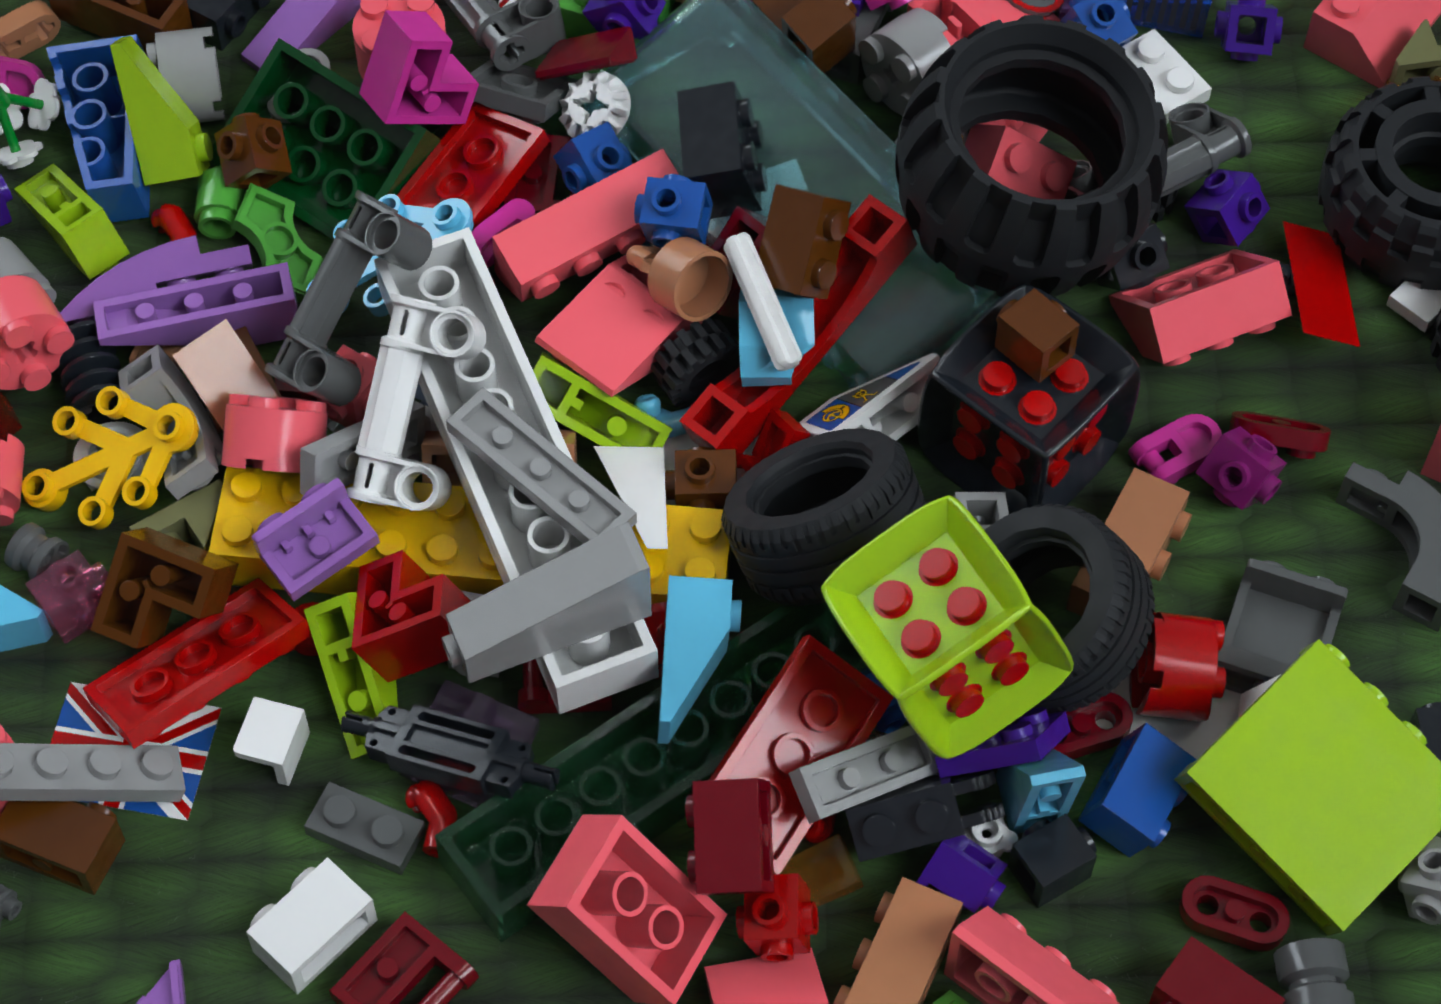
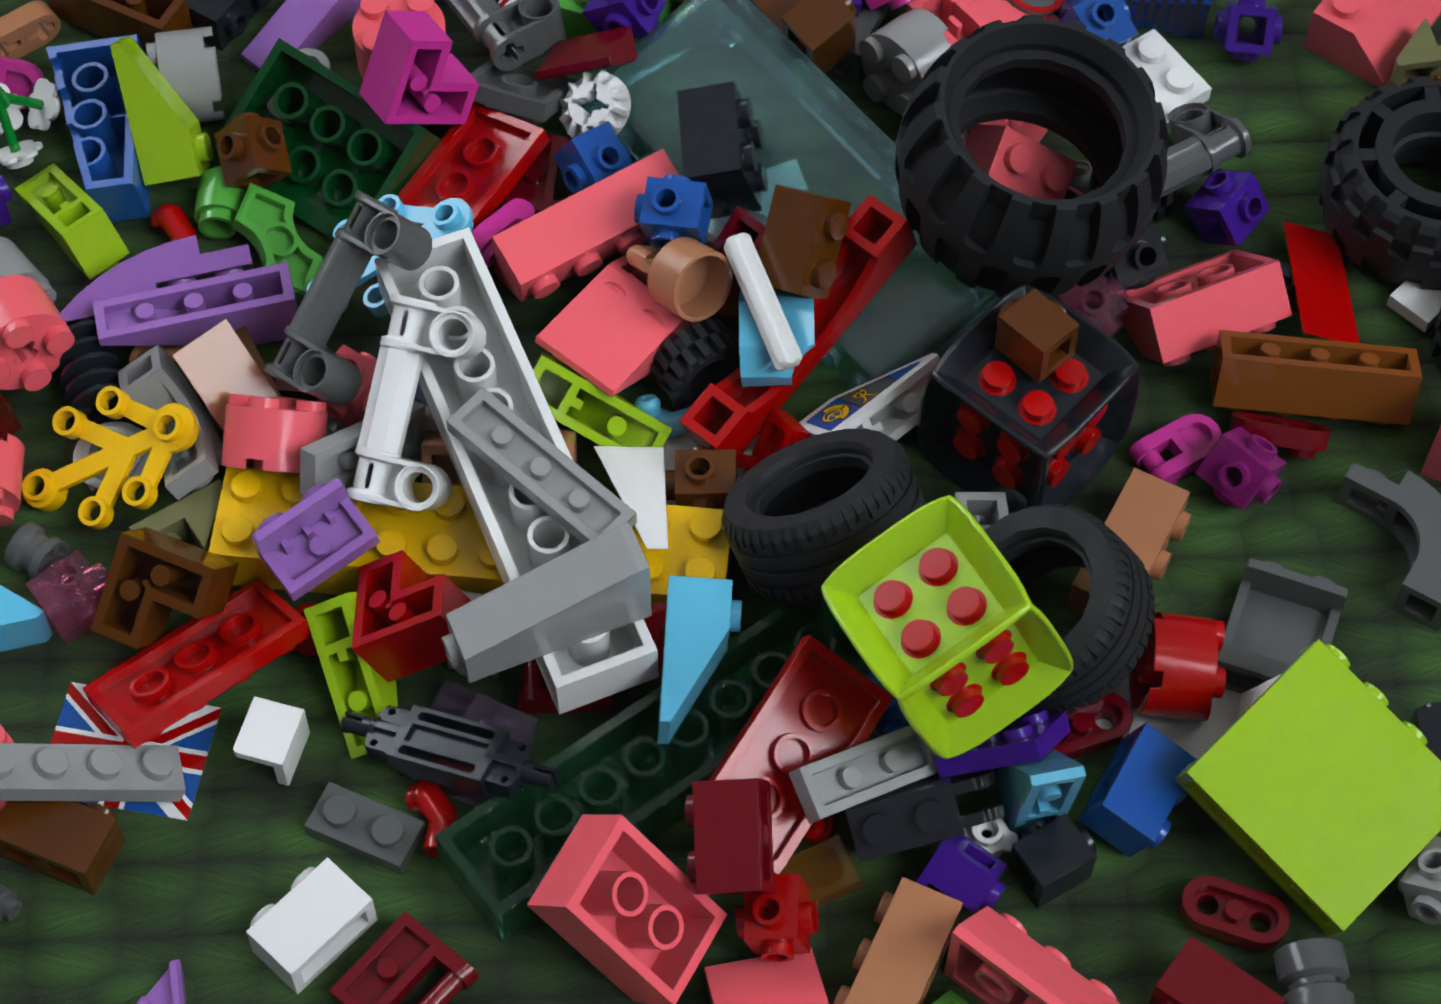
none -> clear pink brick [1054,275,1128,337]
none -> dark orange brick [1209,330,1423,425]

